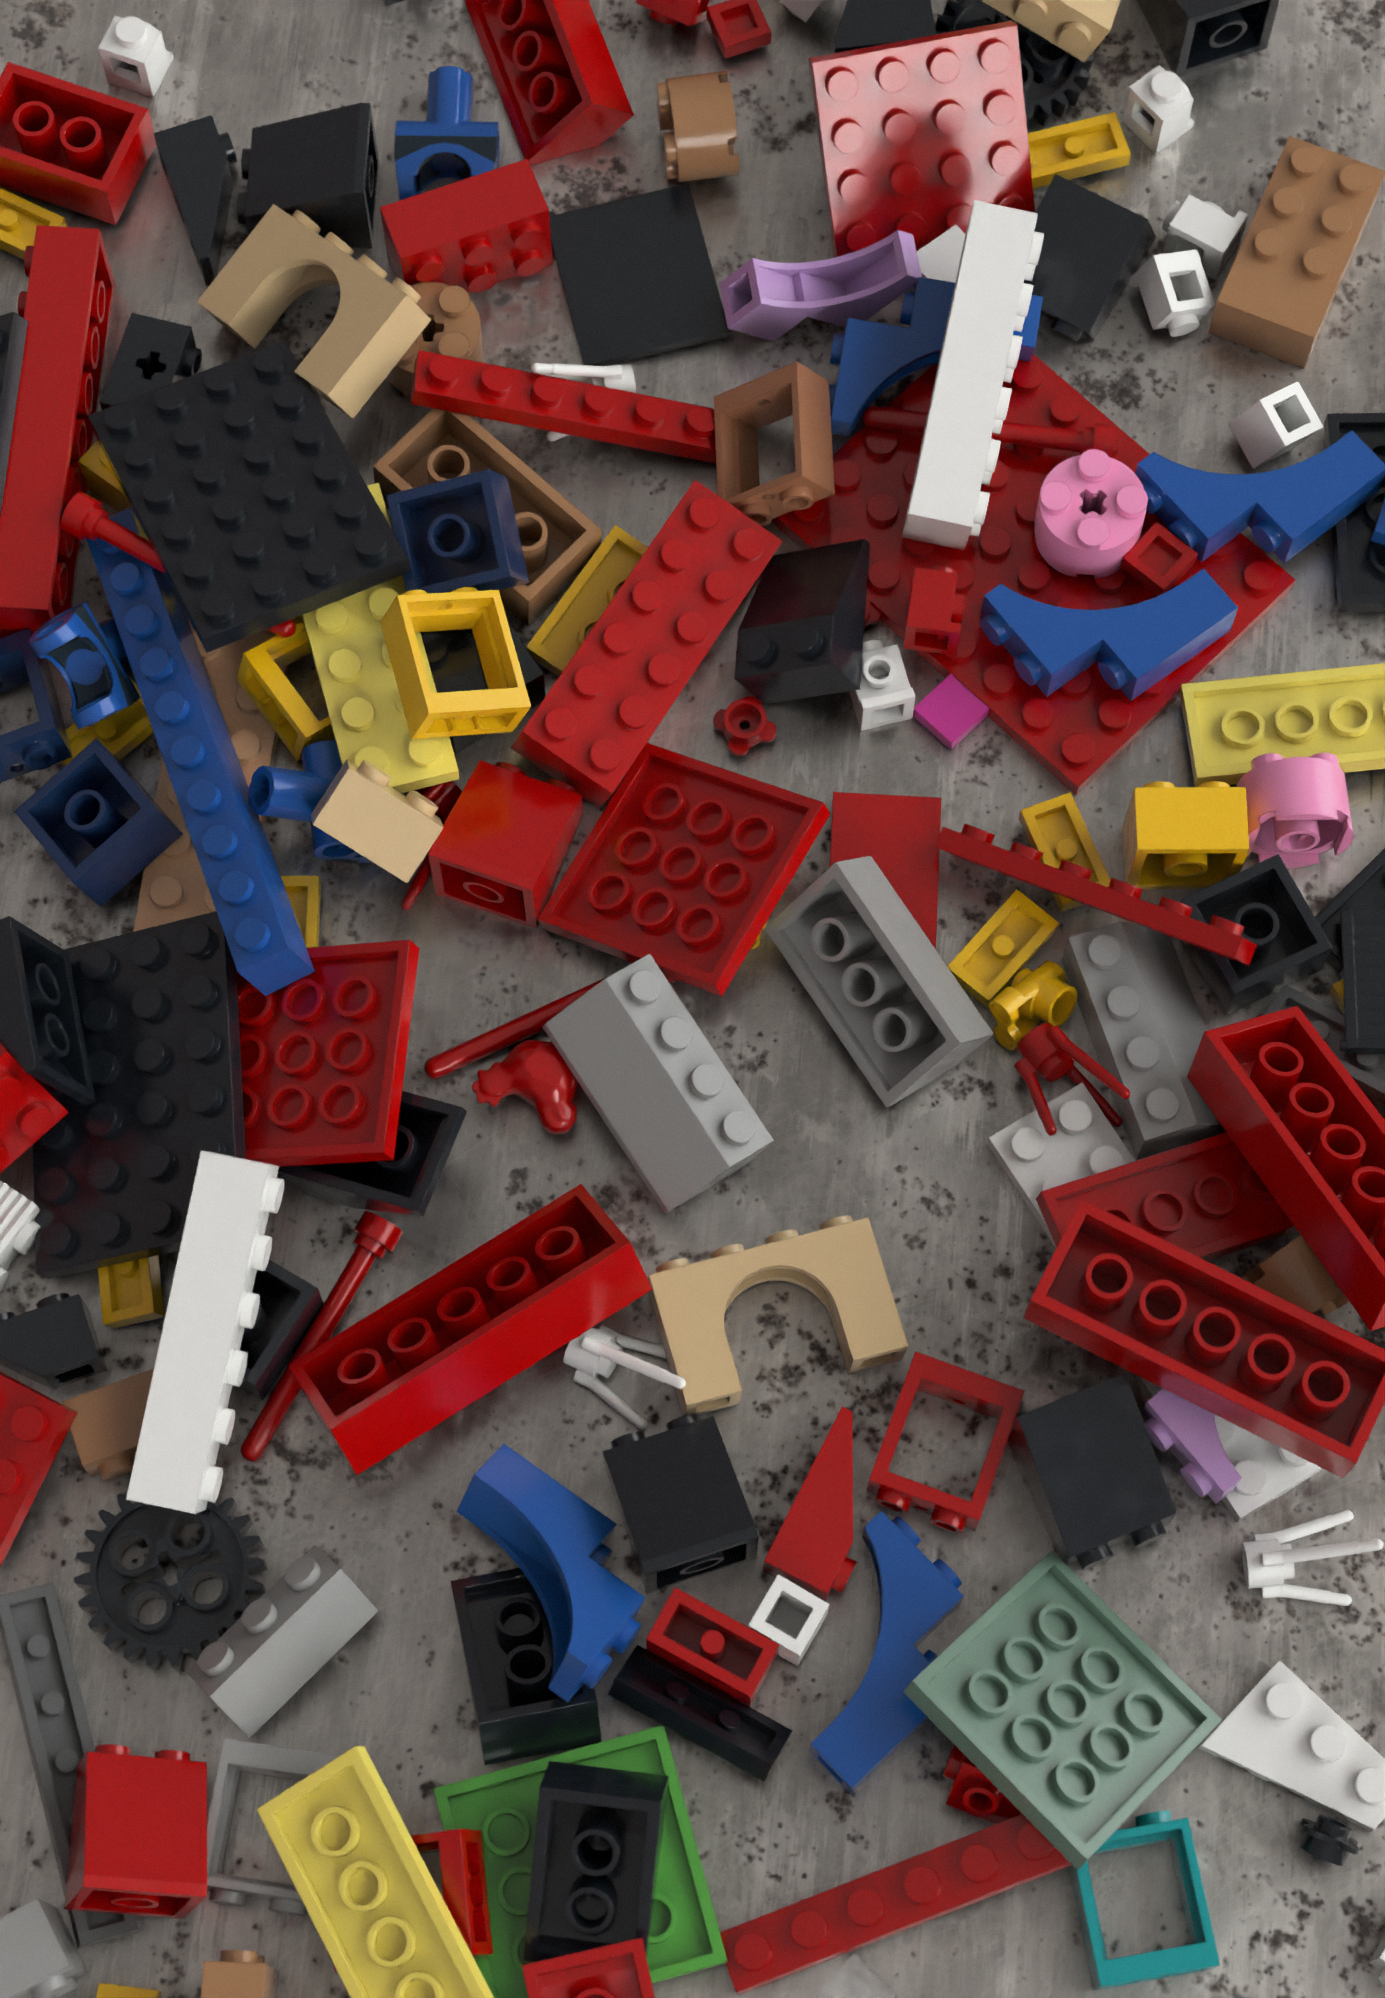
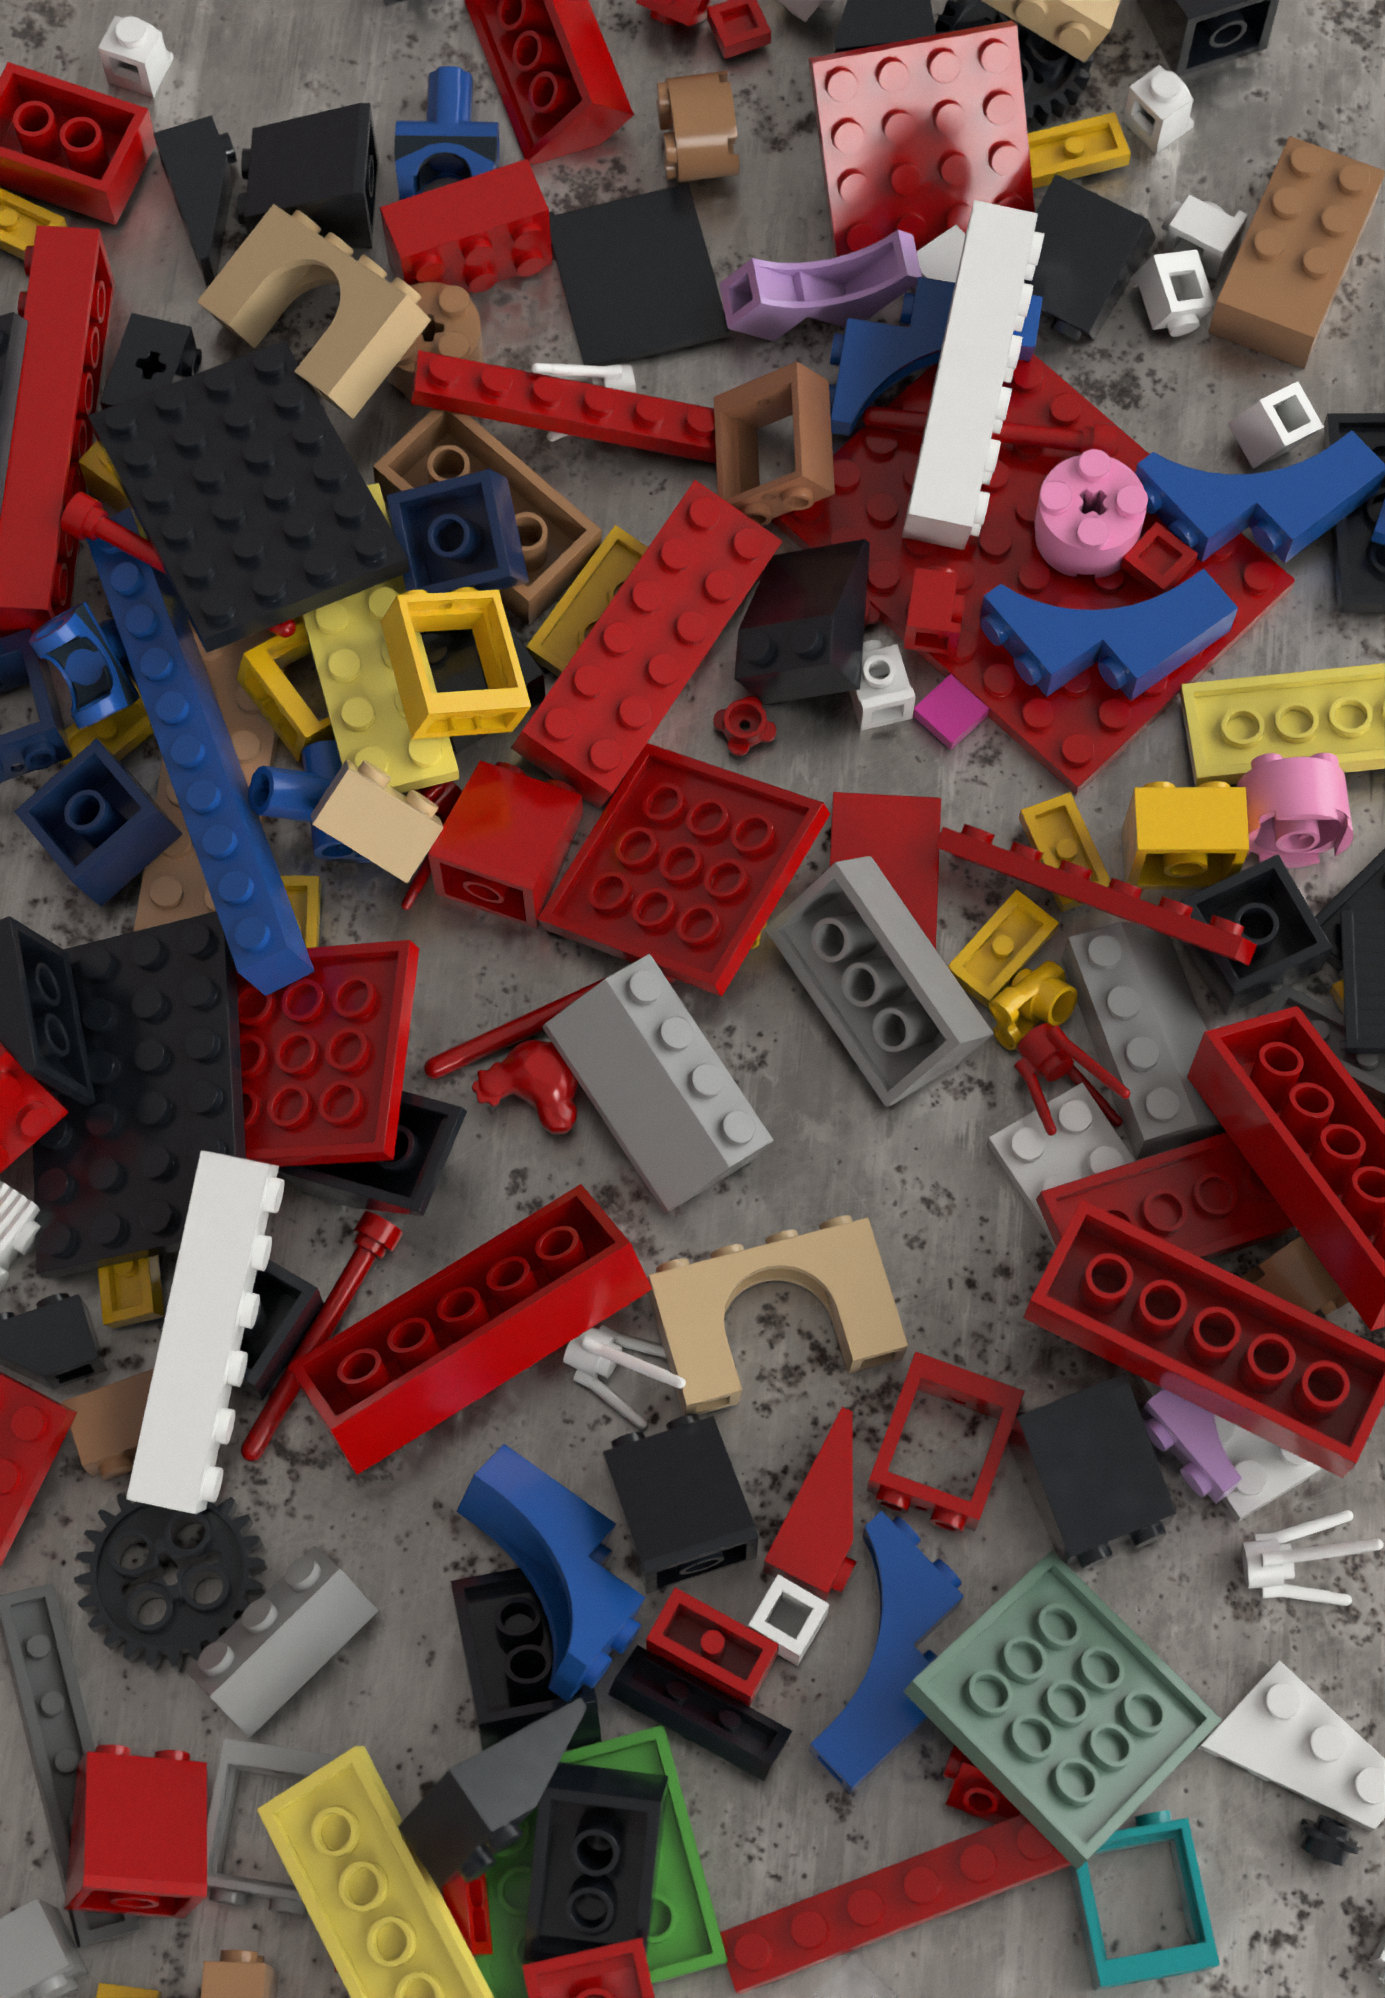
none -> black slope [398,1698,587,1888]

